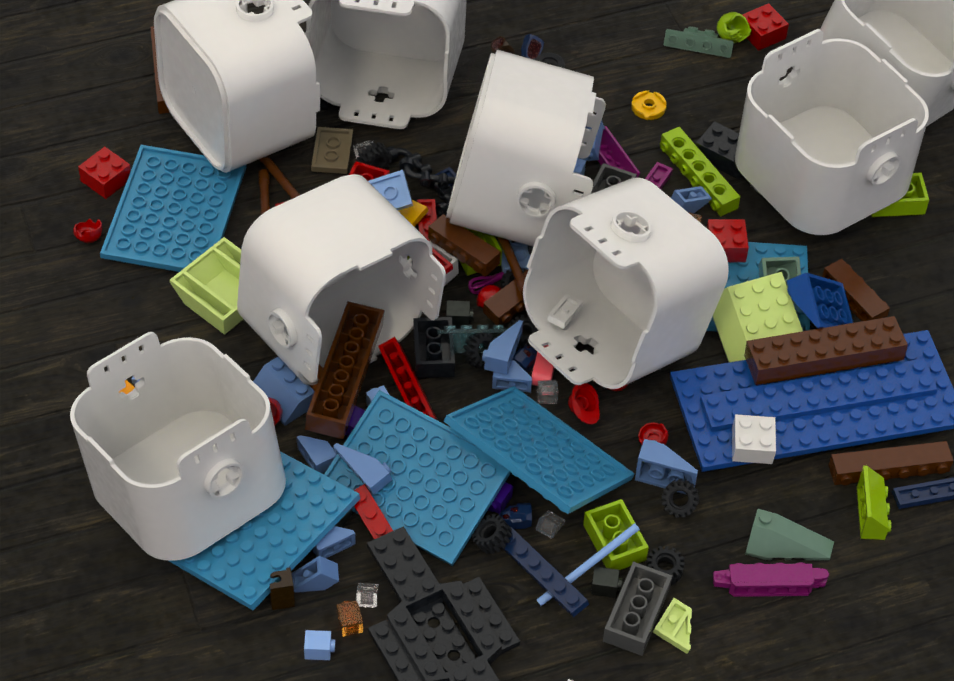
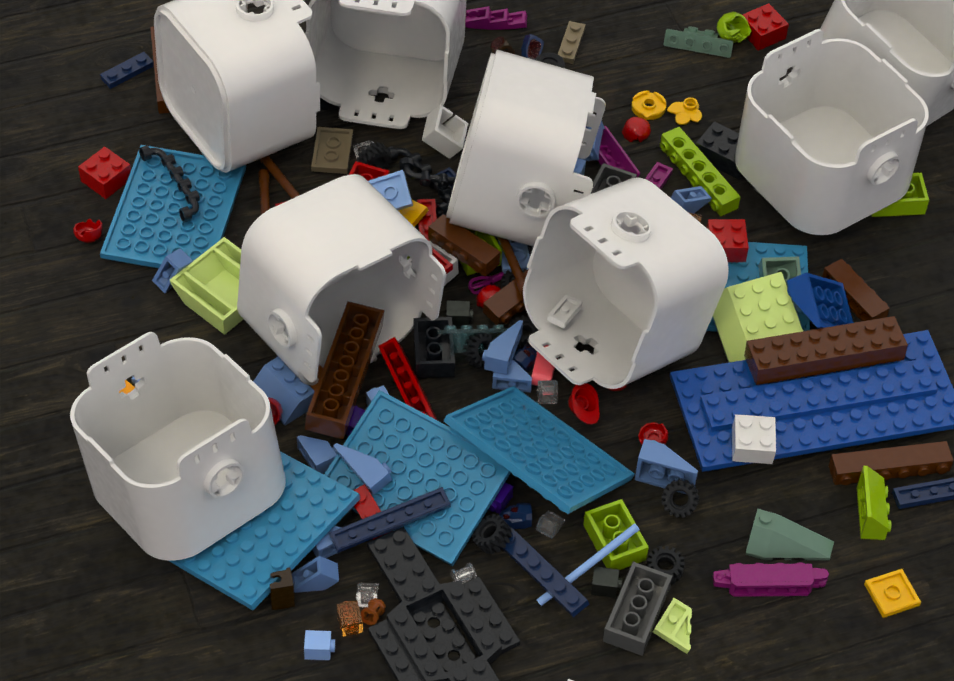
none -> dark blue plate [100,52,154,89]
none -> black bar [139,145,200,223]
none -> medium blue slope [152,248,193,293]
none -> dark blue tile [329,487,451,553]
none -> dark orange bush [360,598,386,625]
none -> white piece [422,104,468,159]
none -> clear bush [450,562,477,583]
none -> magenta slope [465,6,527,30]
none -> dark tan plate [558,21,586,64]
none -> red hair [622,117,651,142]
none -> yellow plate [667,97,702,125]
none -> yellow tile [864,569,921,618]

